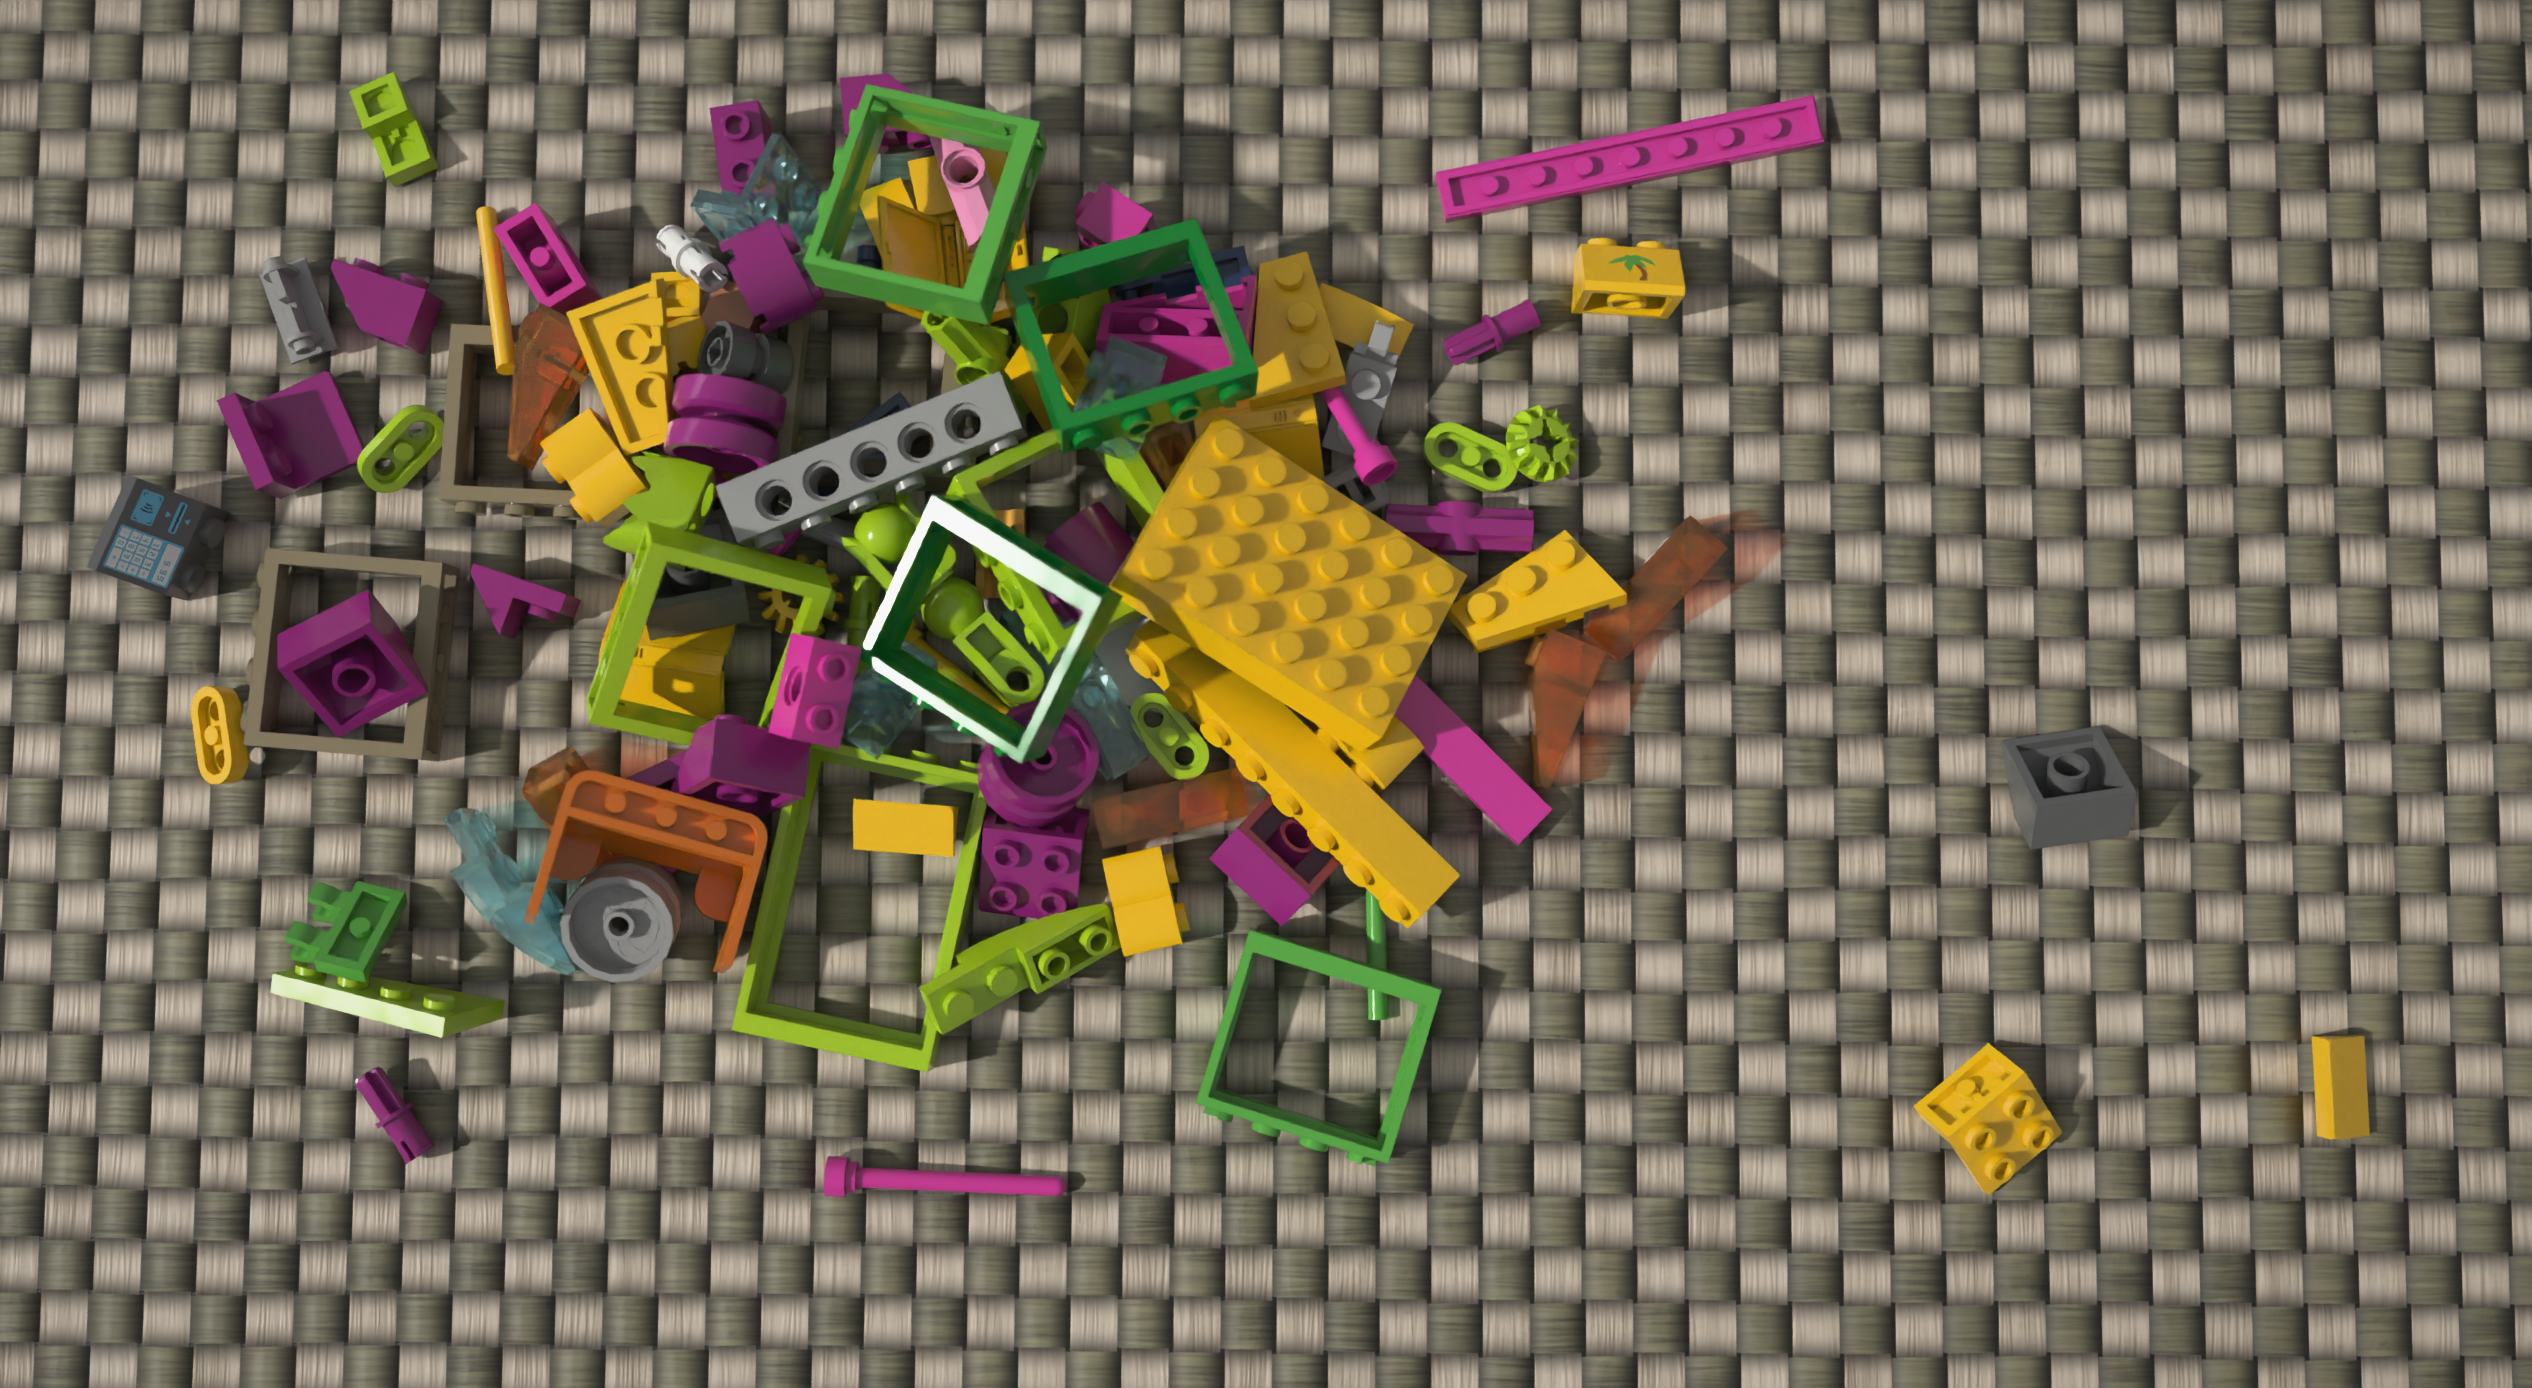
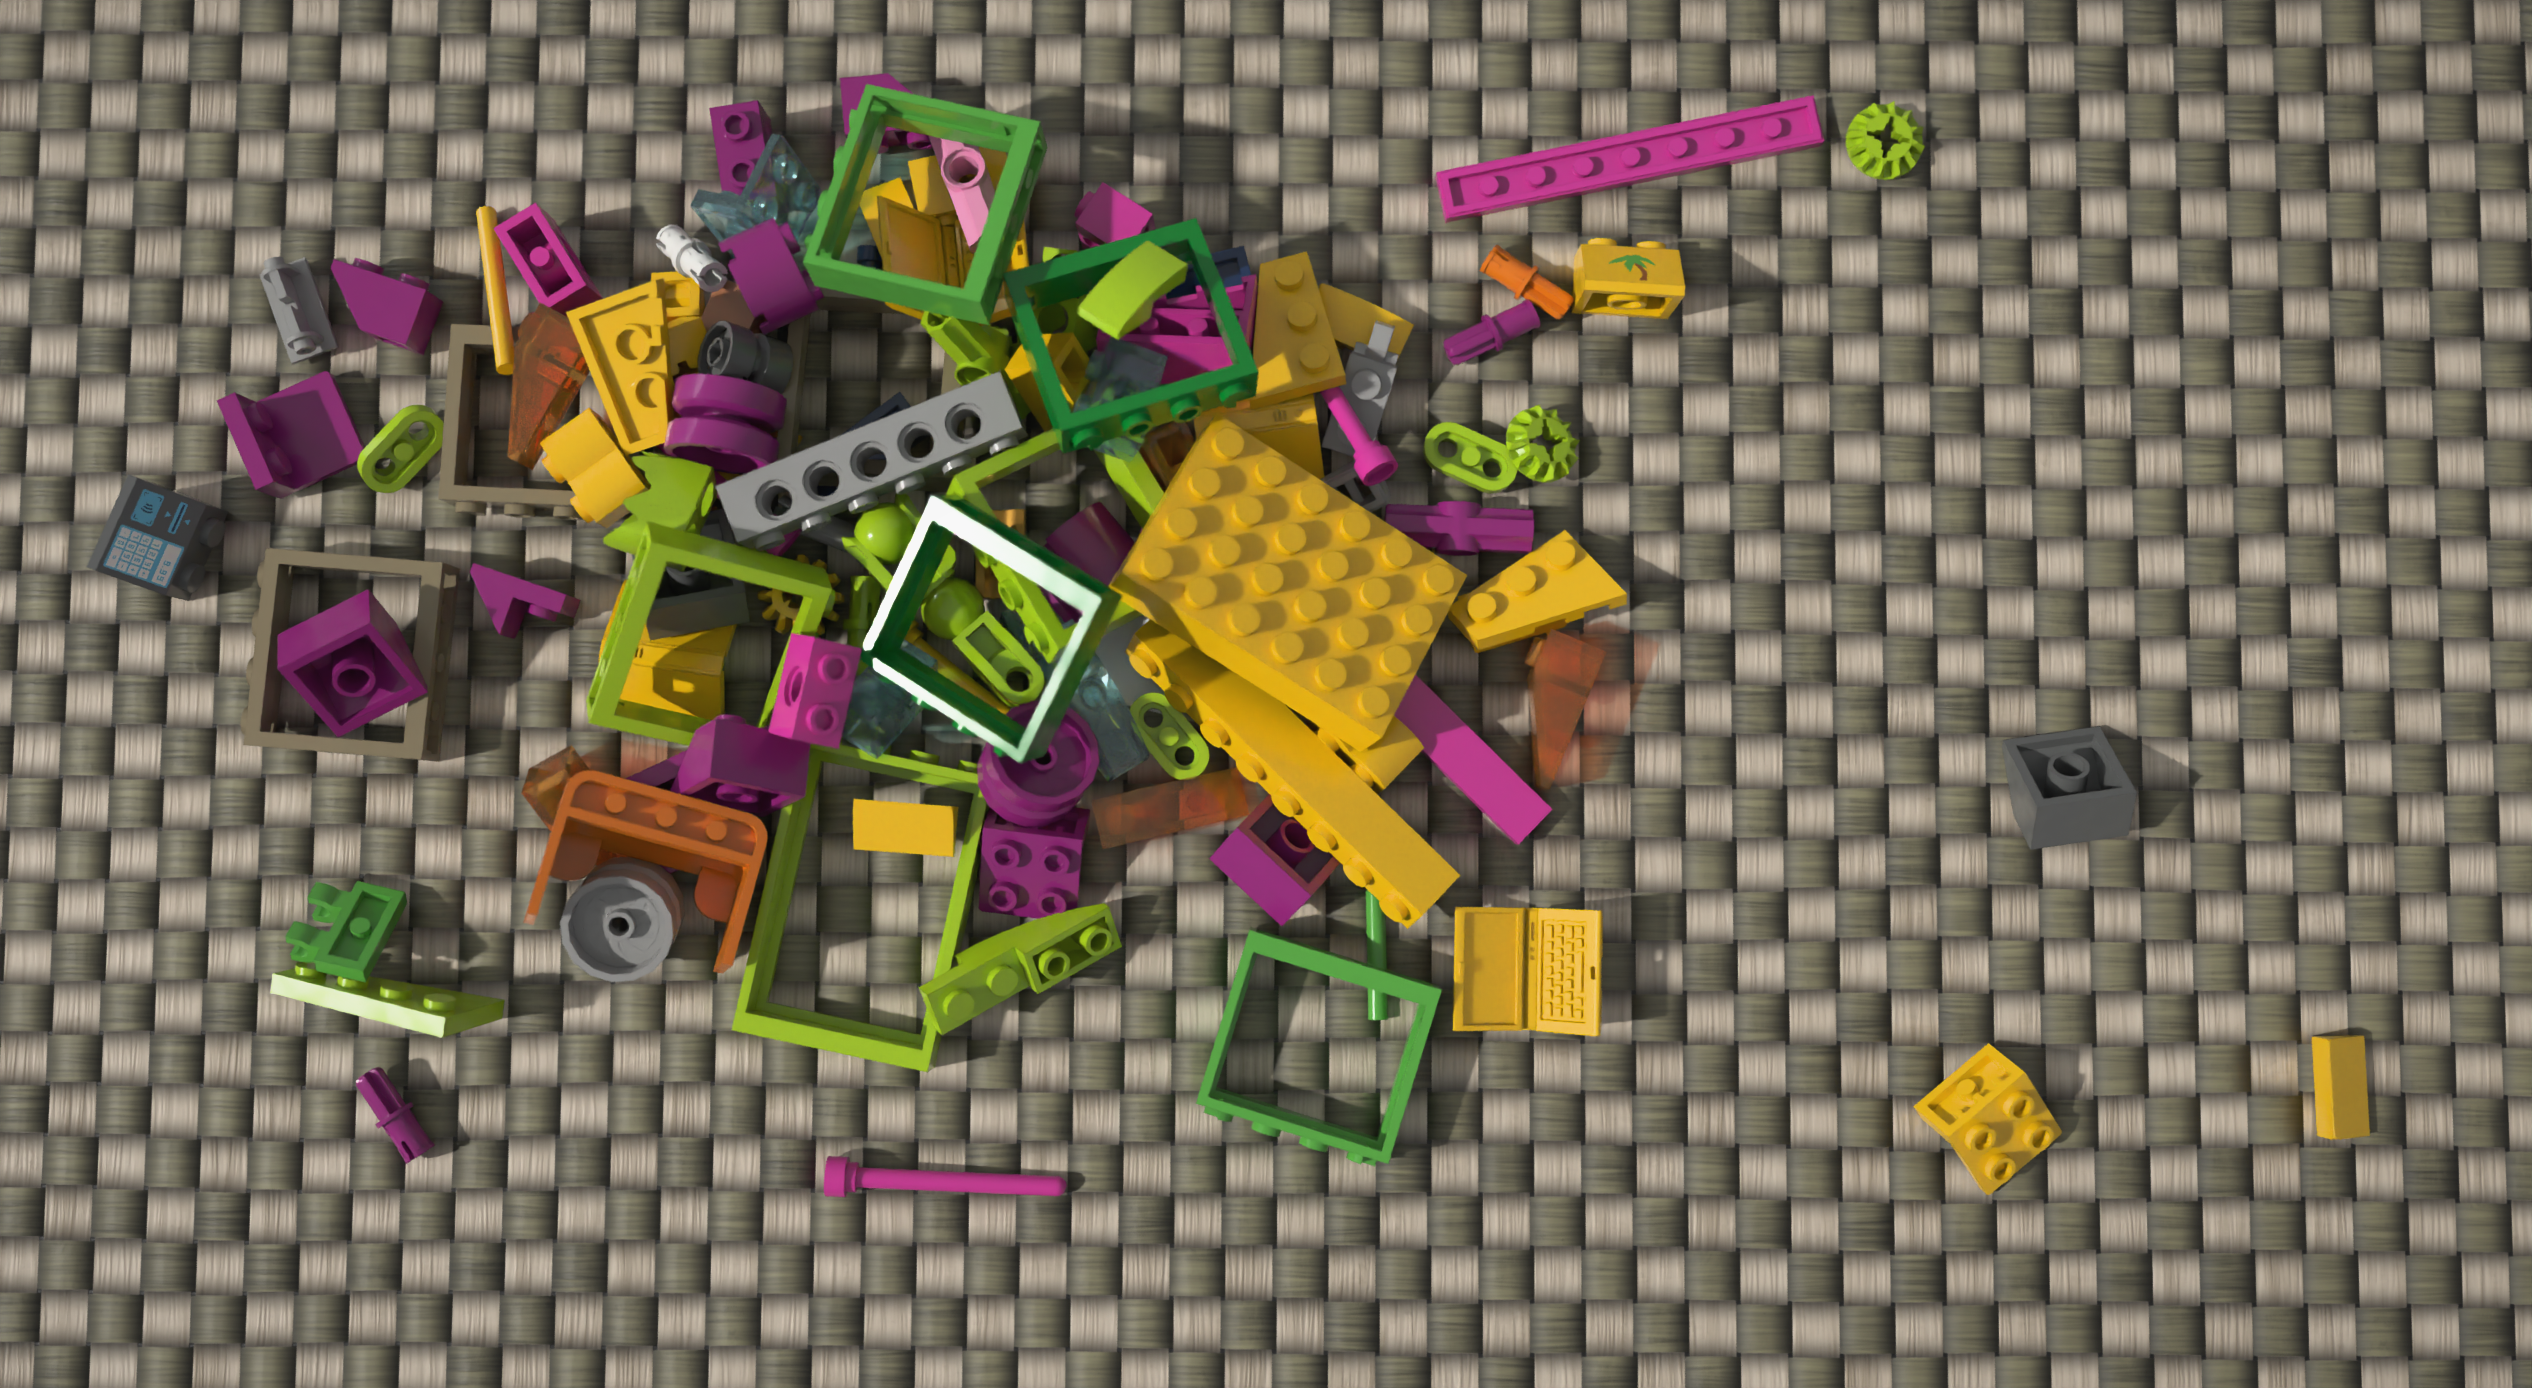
yellow plate [191,686,250,785] -> none
lime slope [349,72,439,187] -> none
clear light blue slope [443,808,585,976] -> none
yellow brick [1102,845,1190,957] -> none
clear orange slope [1583,515,1728,663] -> none
none -> lime slope [1078,241,1188,340]
none -> yellow piece [1453,907,1603,1036]
none -> orange axle [1480,245,1574,319]
none -> lime gear [1846,102,1925,180]

